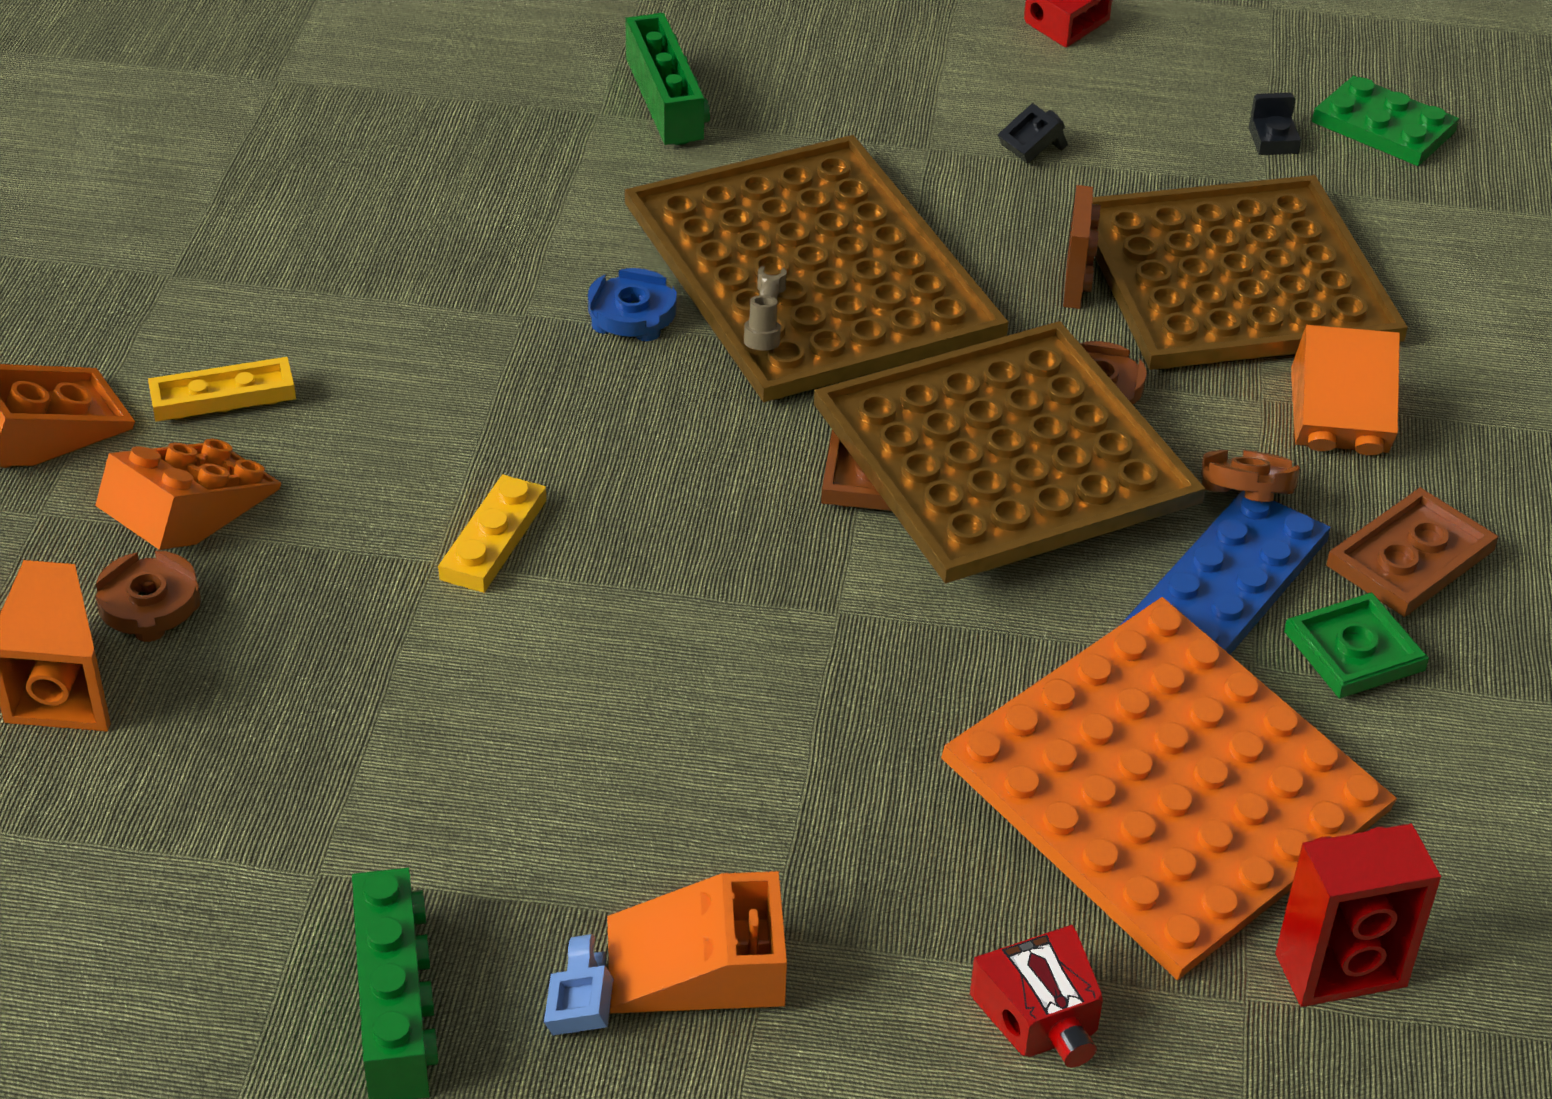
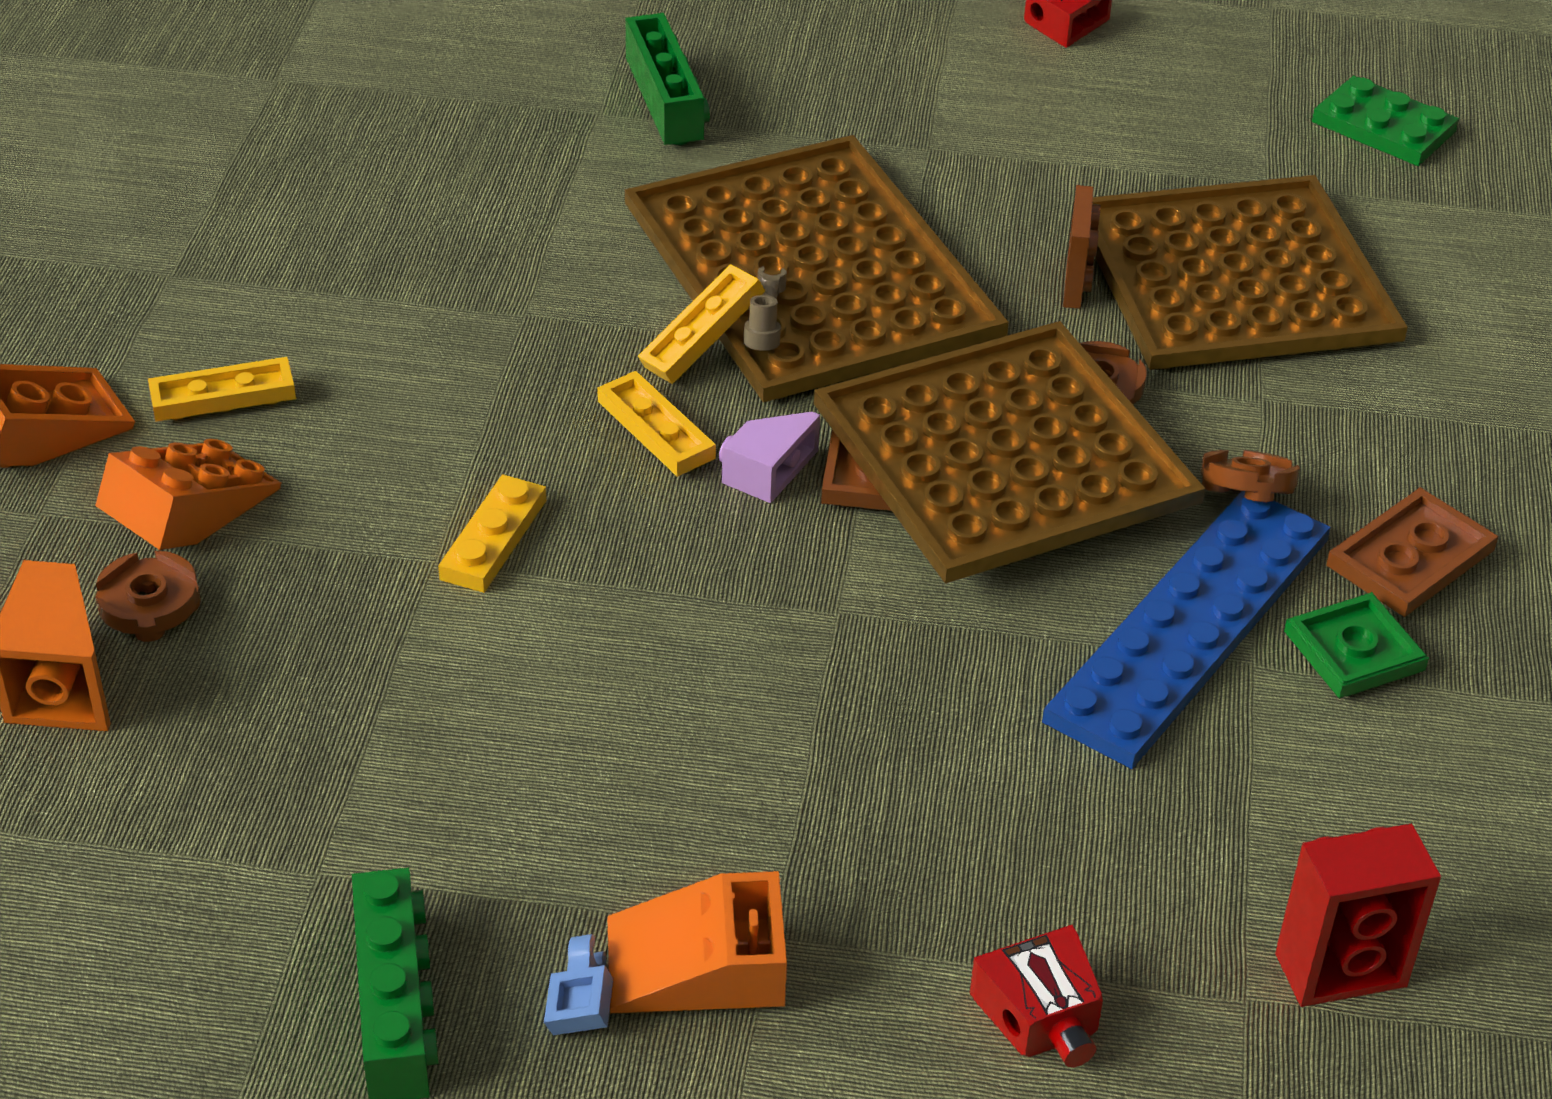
blue plate [588,268,677,341] -> none
orange plate [941,597,1397,981] -> none
black bracket [997,103,1068,164] -> none
black bracket [1249,93,1301,155] -> none
orange slope [1291,325,1400,455] -> none
none -> yellow plate [597,371,716,477]
none -> yellow plate [638,264,765,384]
none -> lavender slope [719,412,820,503]

